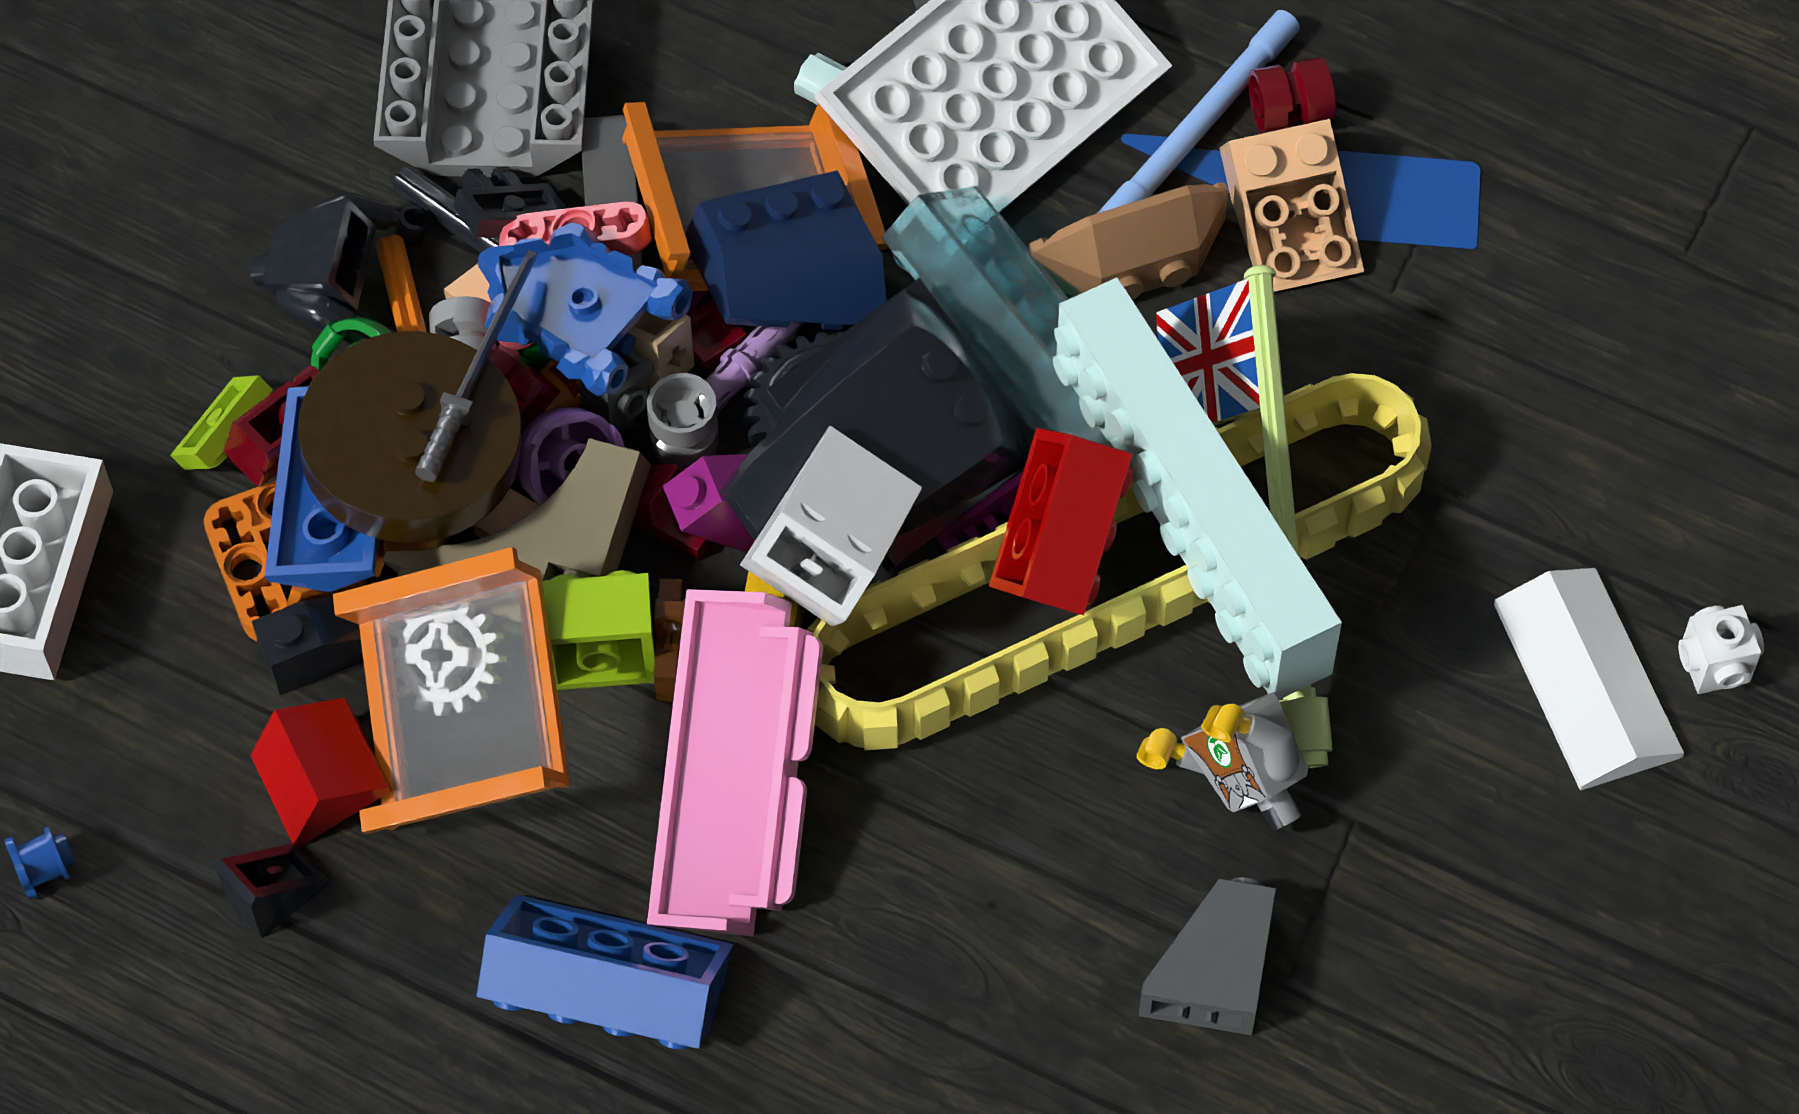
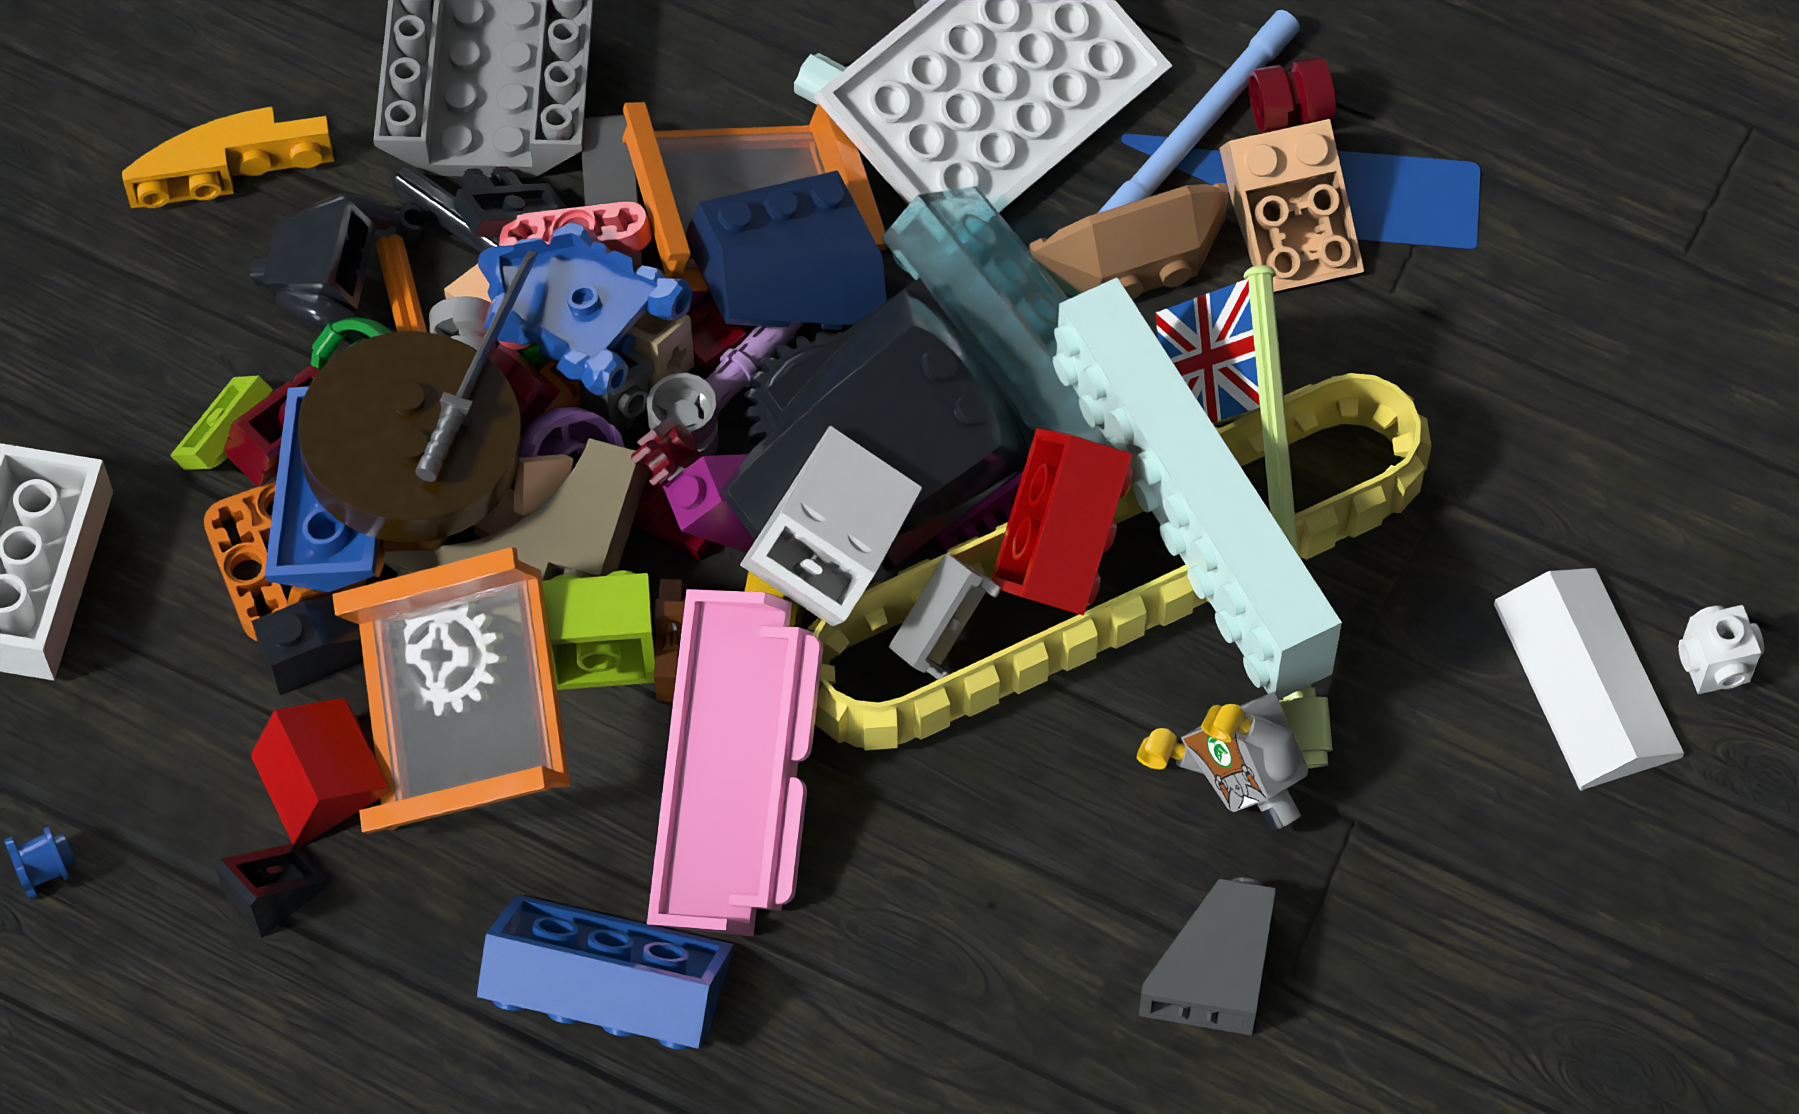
none -> light orange slope [122,107,334,209]
none -> light nougat tile [514,454,573,516]
none -> dark red plate [631,417,702,486]
none -> light grey hinge [889,553,1002,680]

